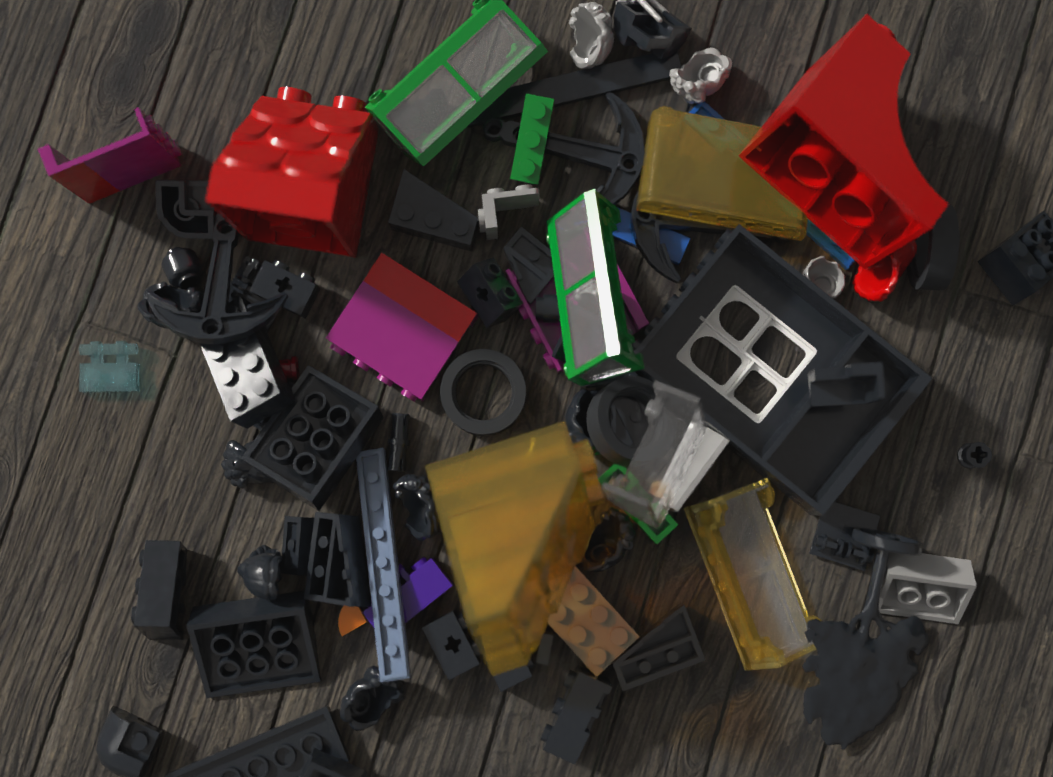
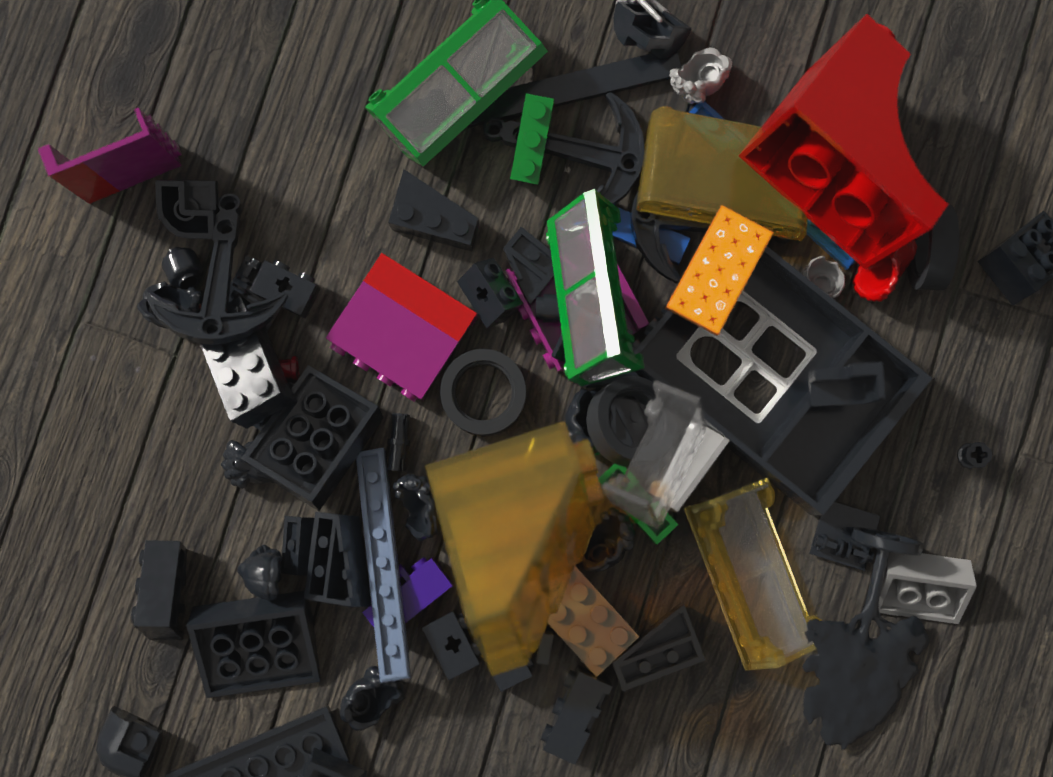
clear light blue plate [79,341,139,393] -> none
red slope [206,87,379,258] -> none
orange tile [338,606,368,636] -> none
light grey bracket [478,185,540,240] -> none
light grey hair [569,2,614,69] -> none
none -> light orange tile [665,205,774,336]

